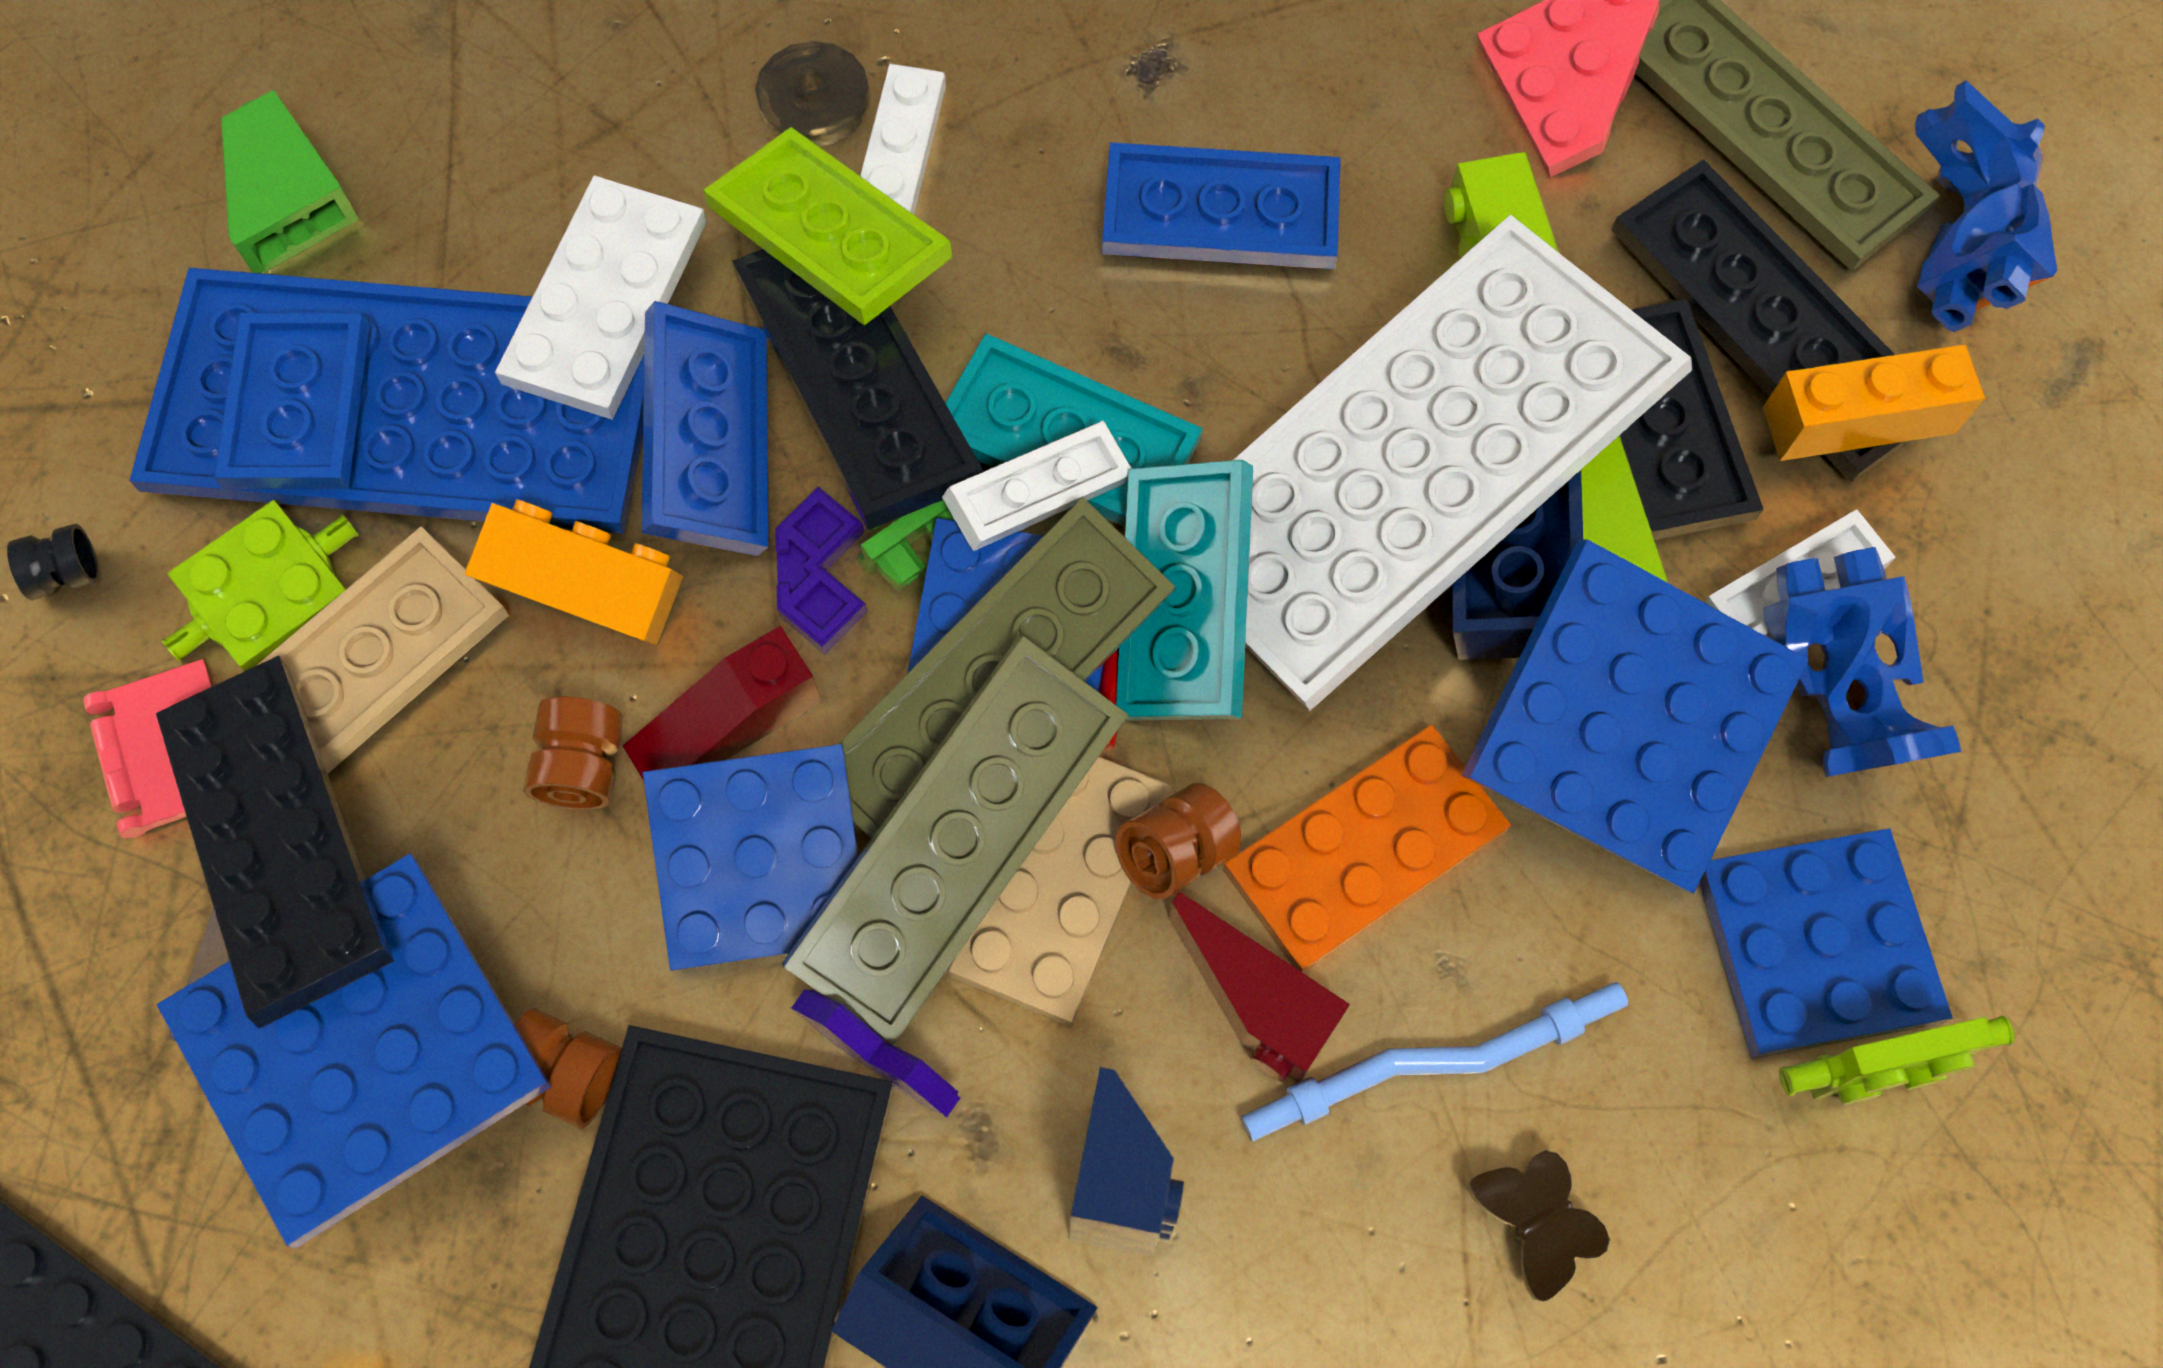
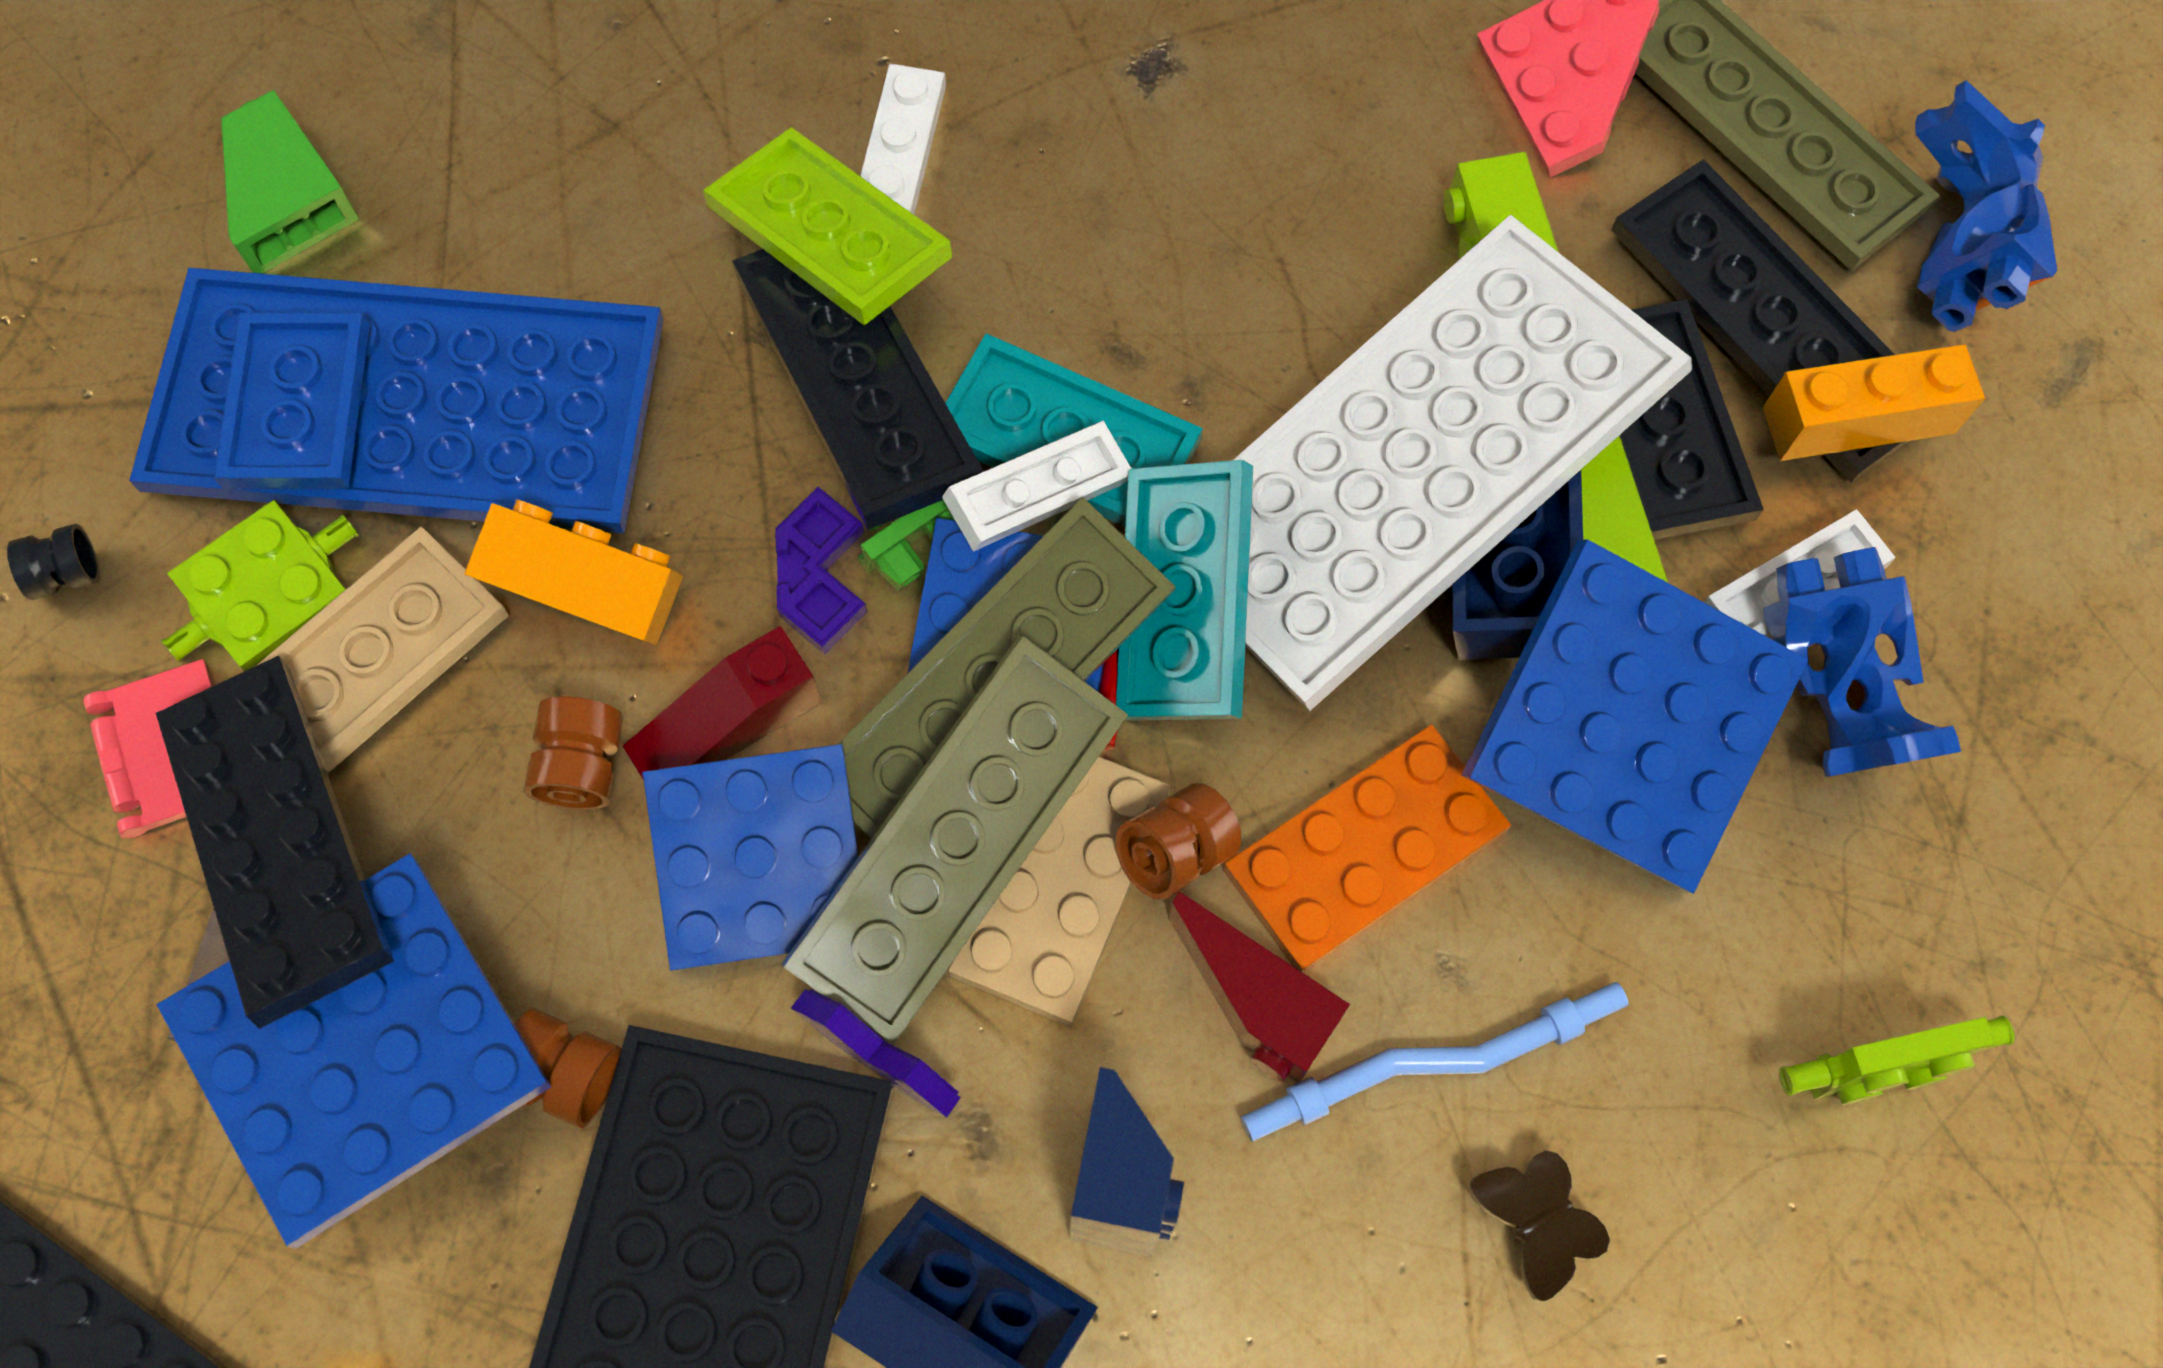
white plate [495,176,707,420] -> none
blue plate [642,301,768,556] -> none
clear smoke plate [755,41,871,146] -> none
blue plate [1102,142,1341,269] -> none
blue plate [1699,828,1953,1059] -> none

